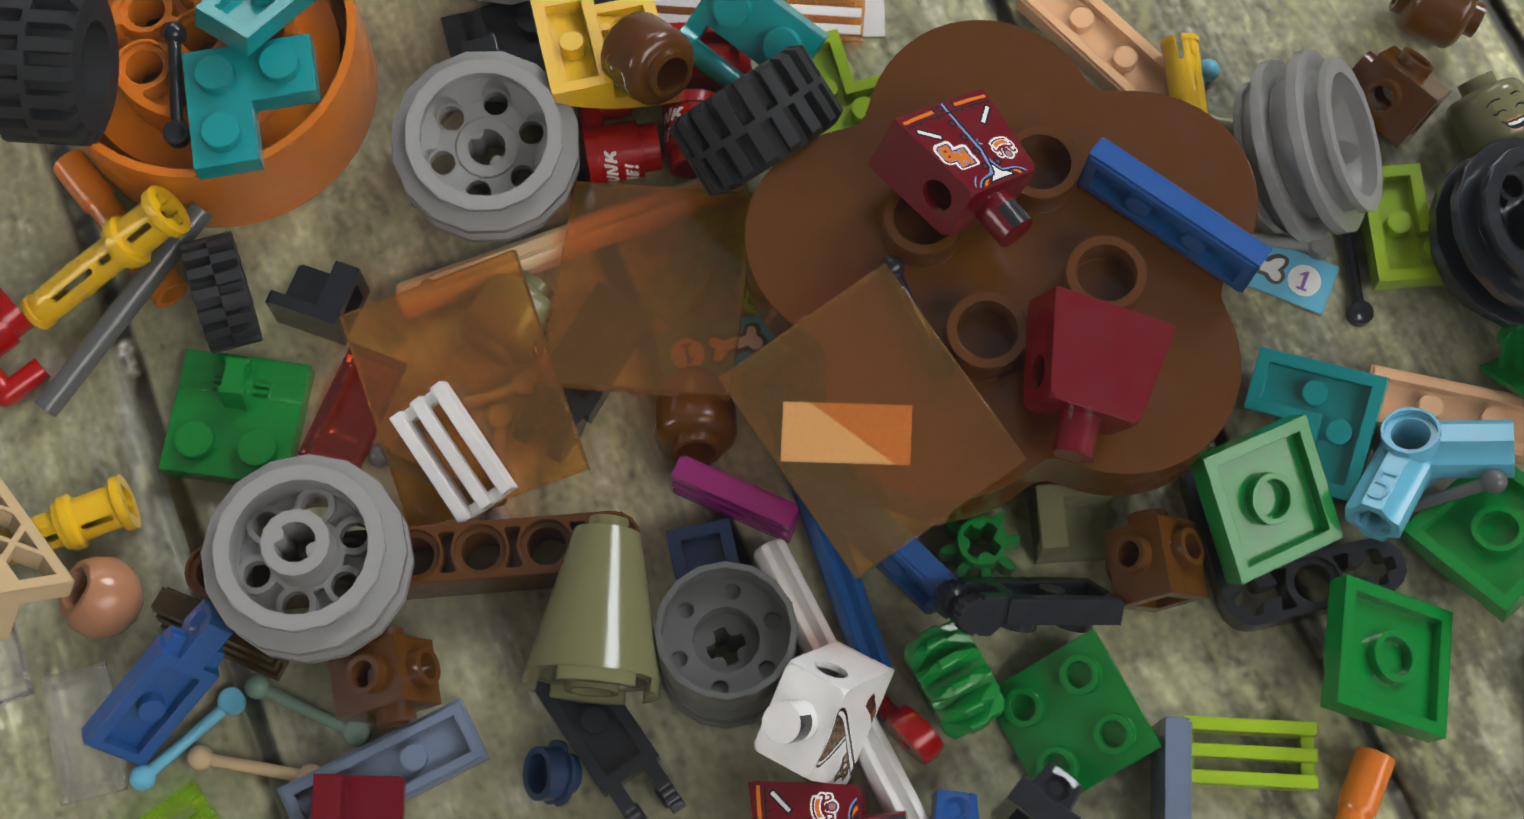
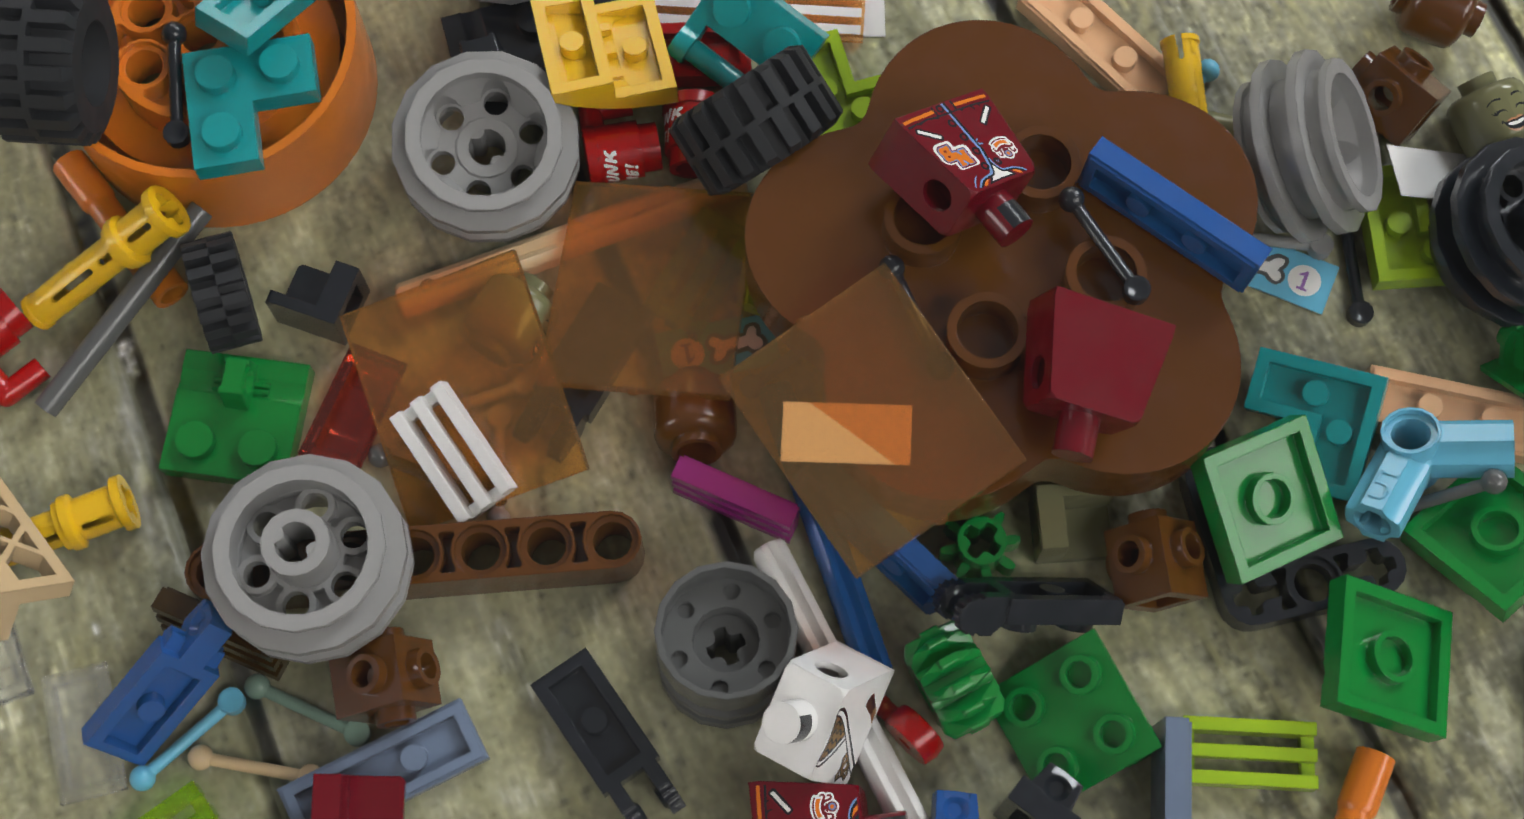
nougat piece [58,556,144,638] -> none
olive cone [522,514,661,705] -> none
dark blue plate [523,739,582,807] -> none
reddish brown head [600,12,694,105] -> none
dark blue plate [666,518,739,580] -> none
none -> black hinge [1058,186,1151,305]
none -> white sticker [1386,145,1466,199]

